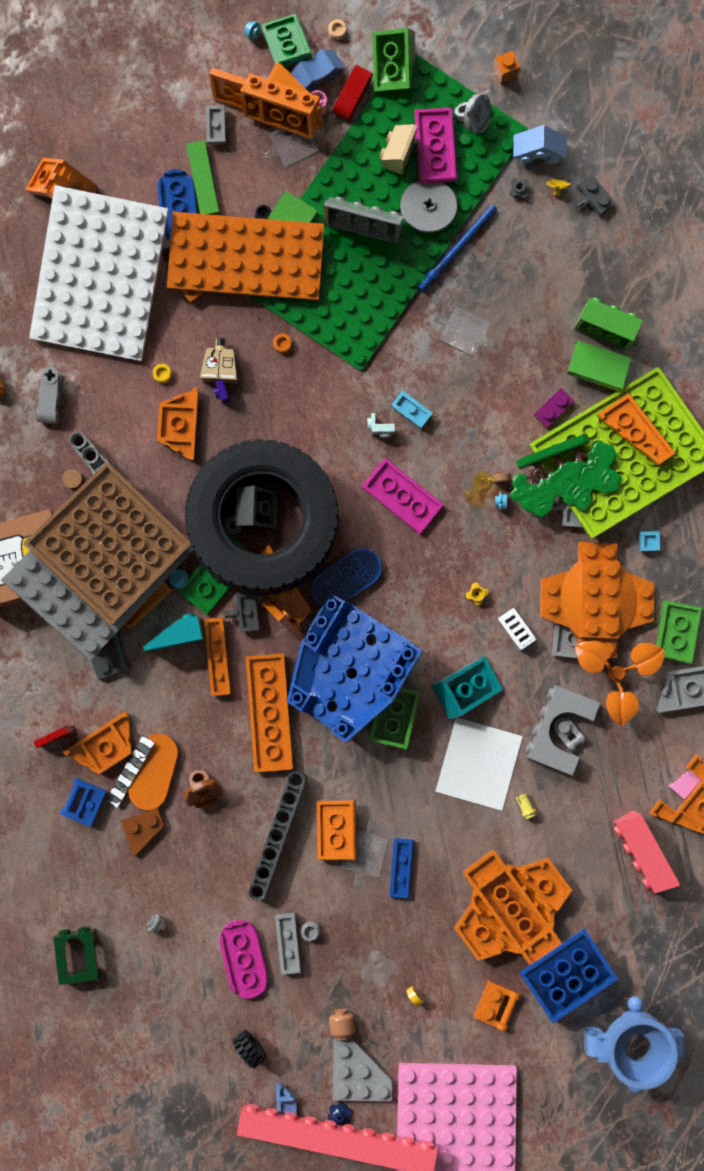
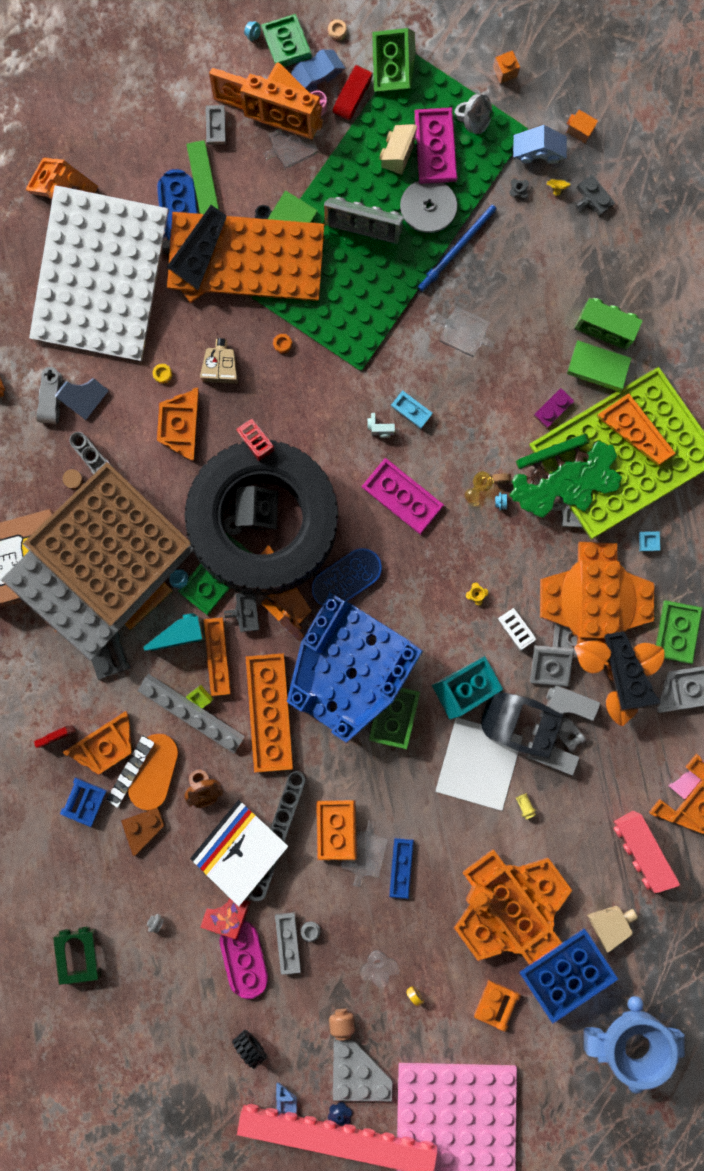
dark purple plate [214,380,230,404] -> none
none -> sand blue tile [55,378,109,420]
none -> light grey plate [138,674,245,753]
none -> black wing [167,205,227,291]
none -> lime plate [185,685,213,708]
none -> white sticker [190,799,288,906]
none -> tile [200,898,250,940]
none -> slope [236,419,274,461]
none -> orange brick [466,882,494,912]
none -> black slope [481,693,565,759]
none -> light grey tile [530,645,574,687]
none -> orange brick [566,110,598,144]
none -> tan torso [587,906,638,952]
none -> black wing [604,631,661,712]

